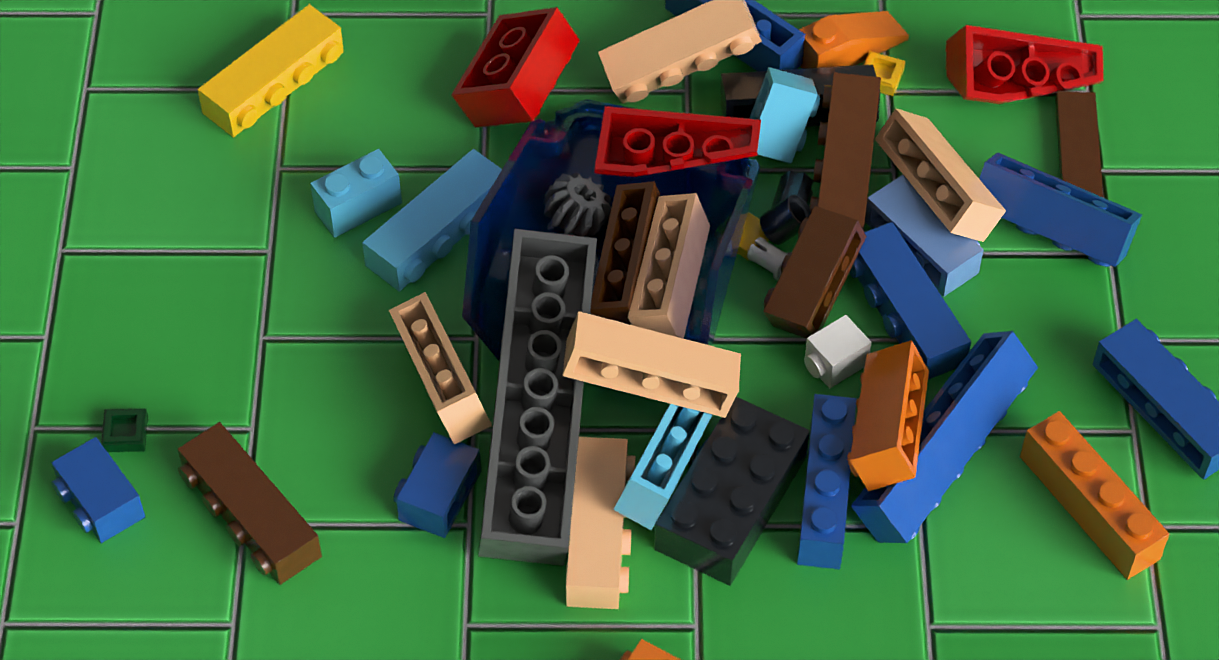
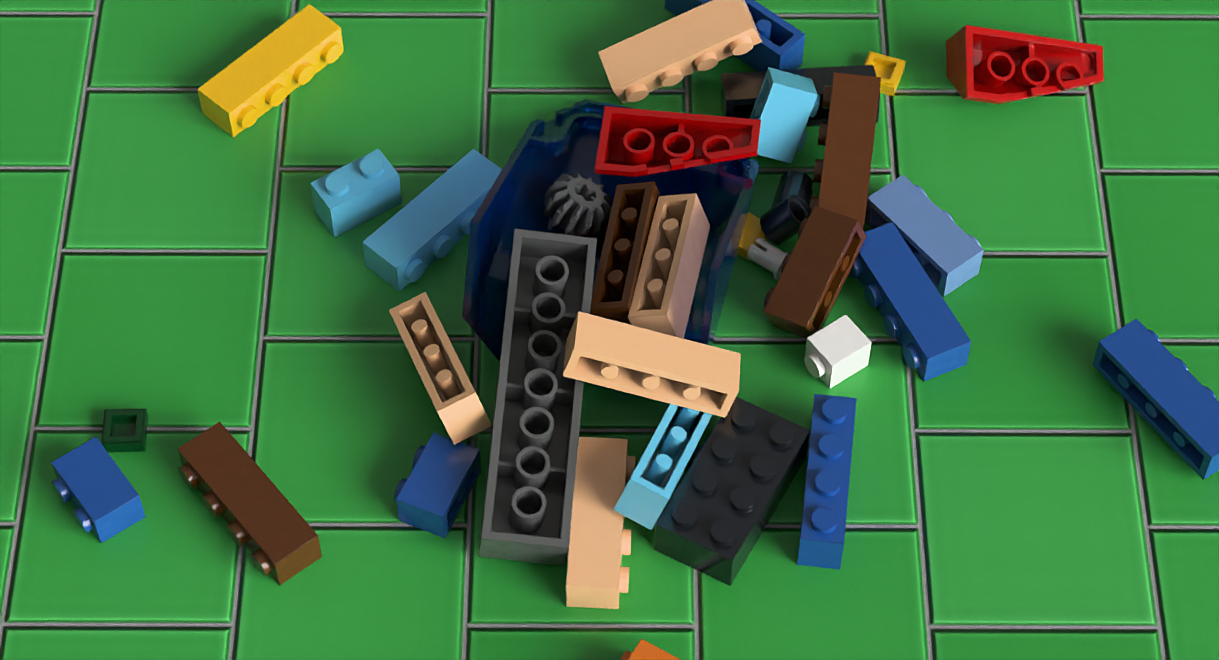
red brick [451,7,580,127] -> none
orange slope [799,11,909,69] -> none
orange brick [848,340,929,491] -> none
brick [851,331,1038,543] -> none
light nougat brick [875,108,1006,242] -> none
blue brick [979,152,1142,267] -> none
orange brick [1020,411,1170,580] -> none
reddish brown tile [1055,91,1103,197] -> none

